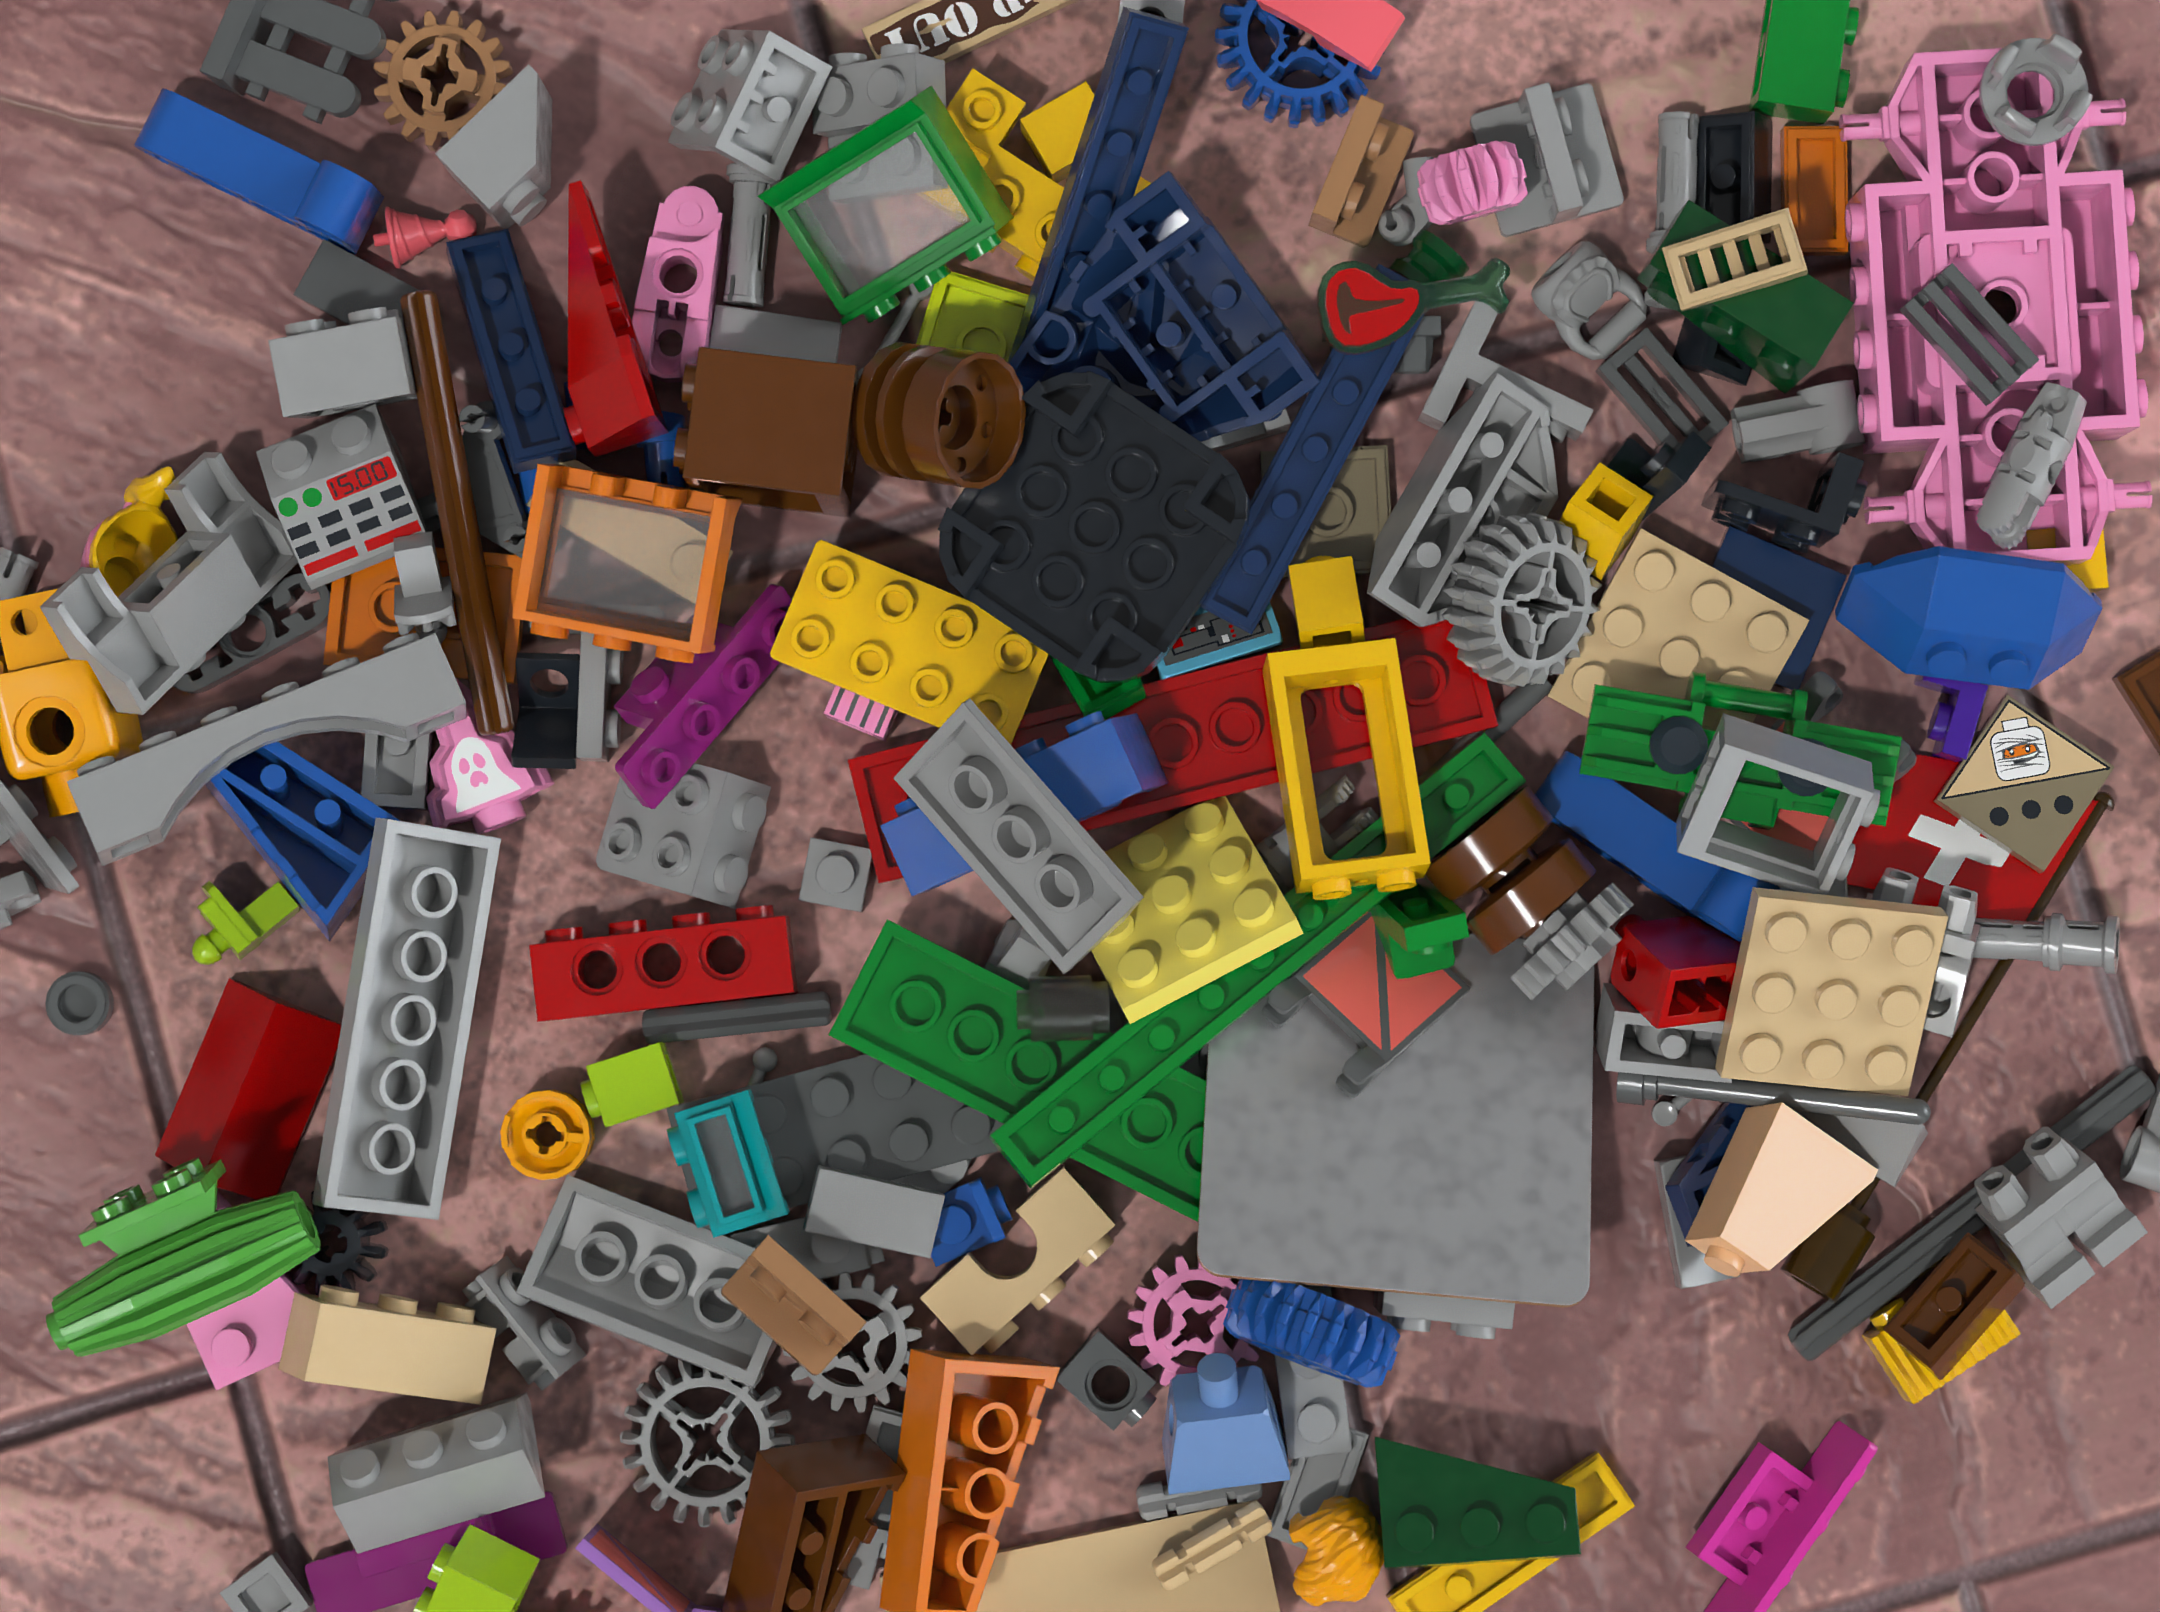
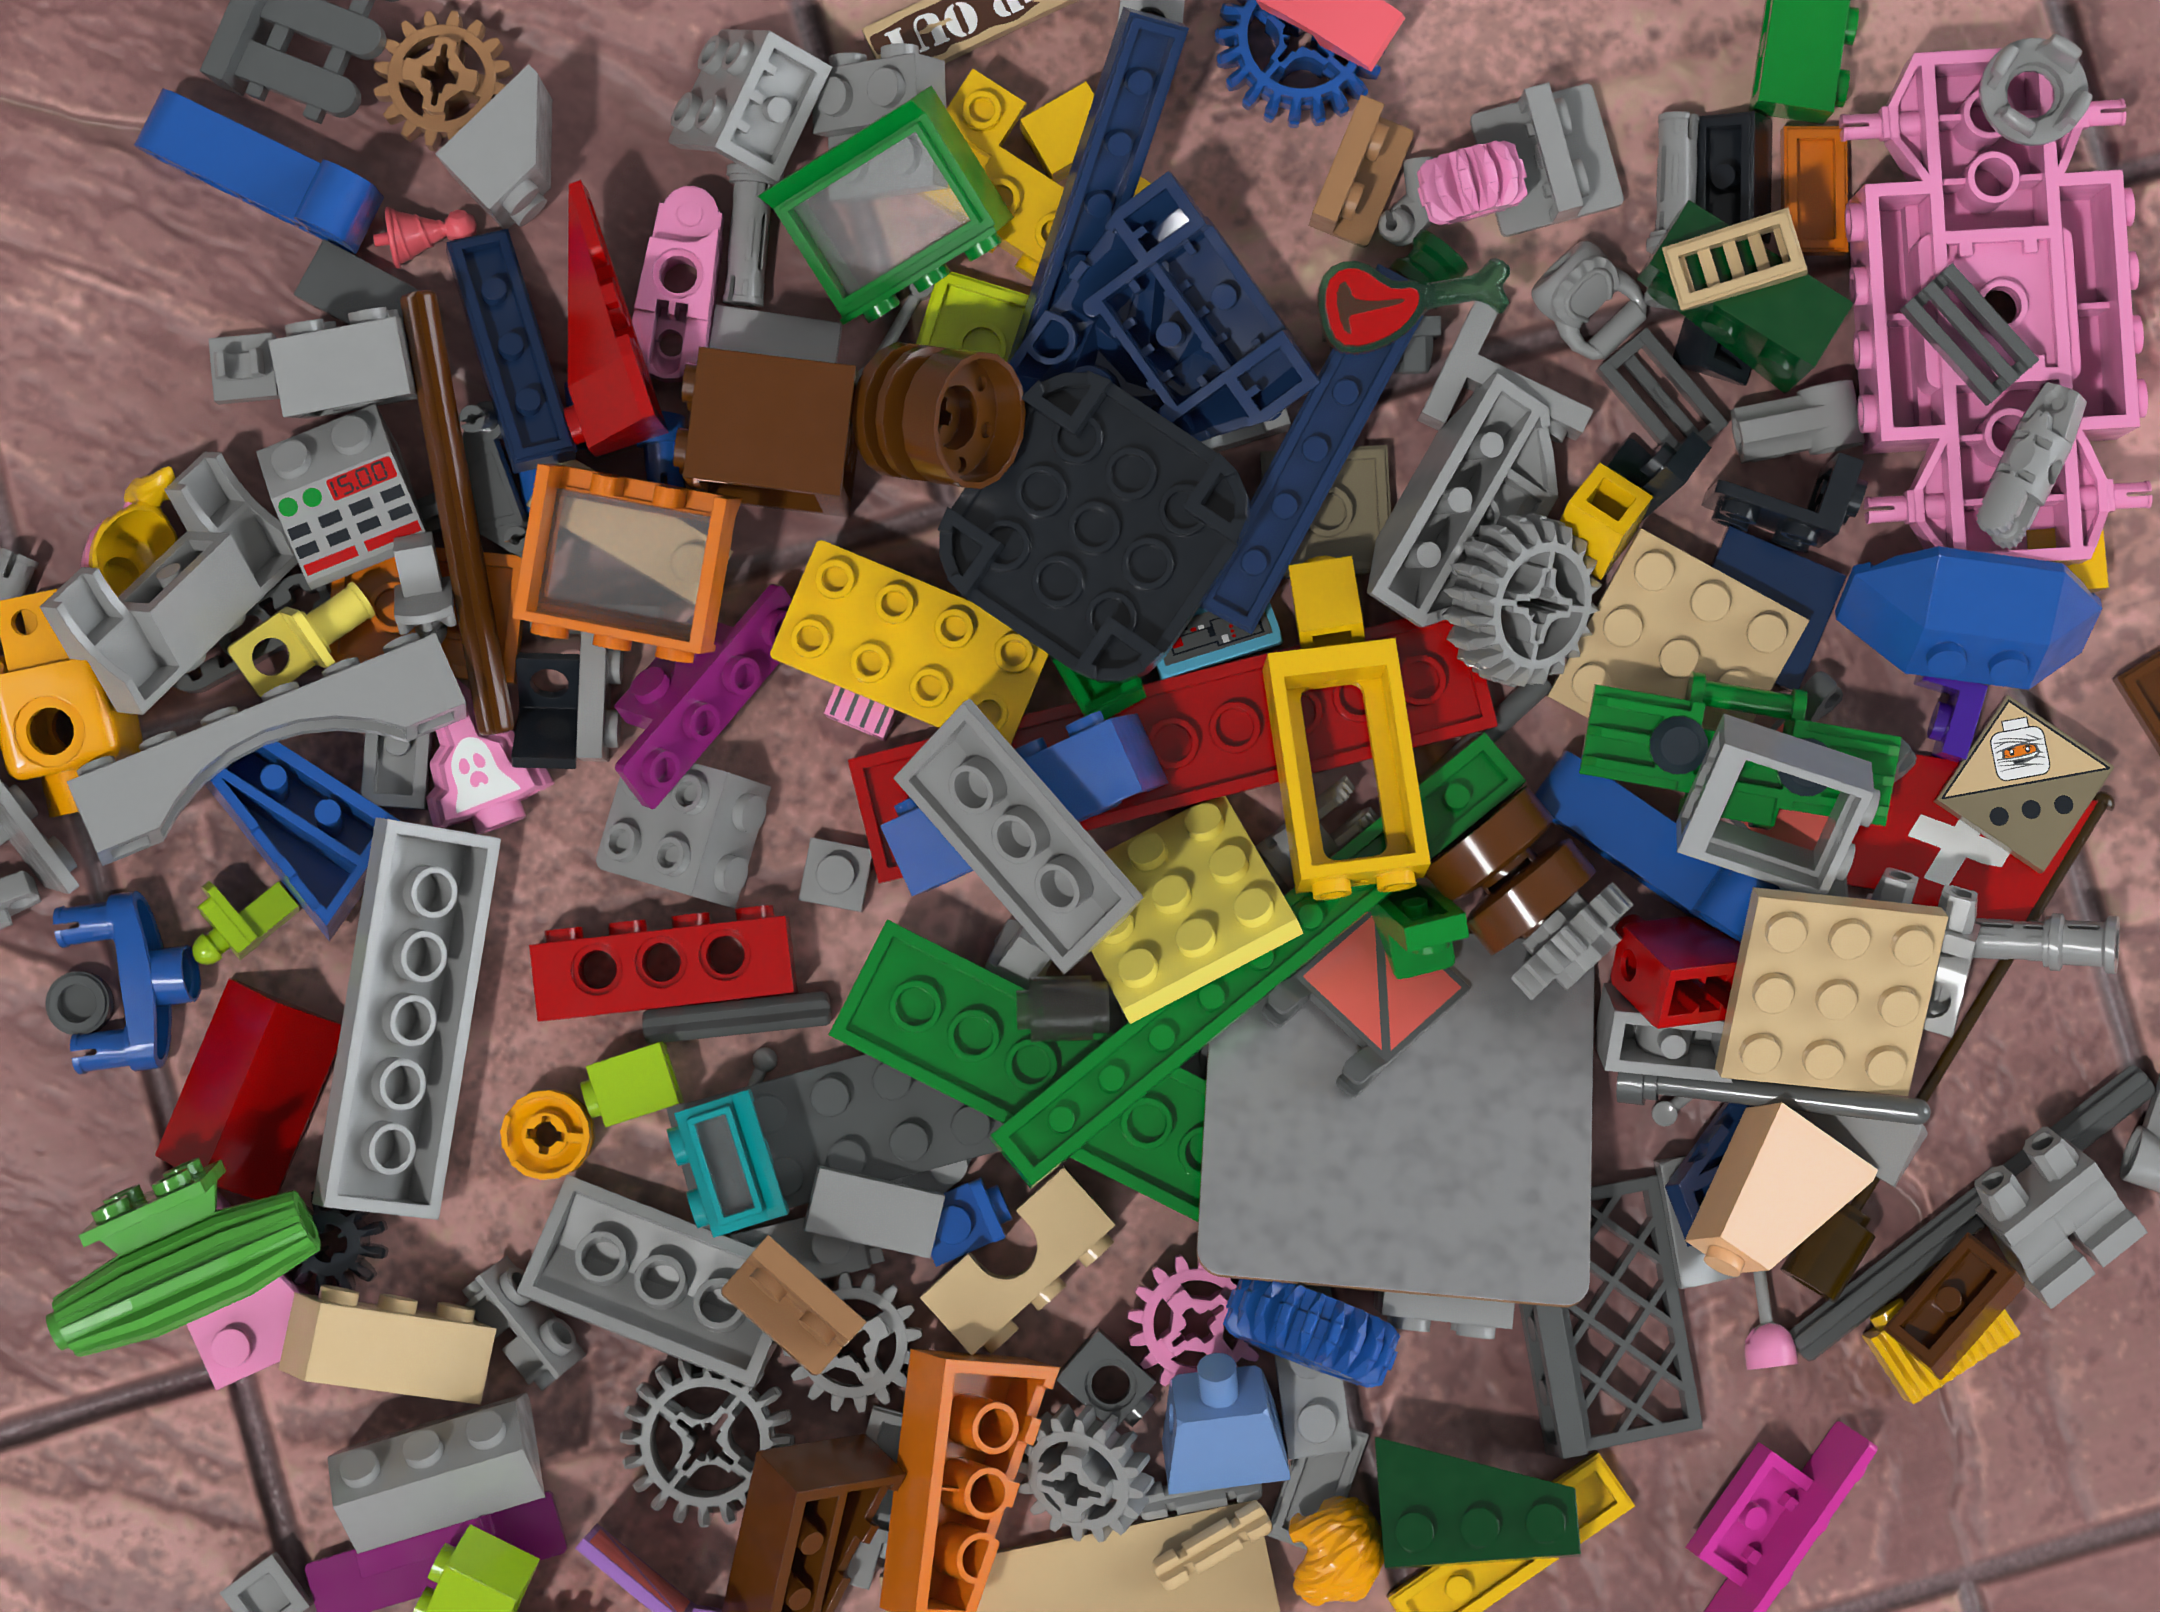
none -> blue connector [53,891,201,1074]
none -> light grey tile [208,332,280,405]
none -> light yellow bracket [228,582,376,698]
none -> light grey gear [1018,1404,1154,1542]
none -> dark grey fence [1519,1175,1703,1459]
none -> bright pink hinge [1744,1271,1798,1370]

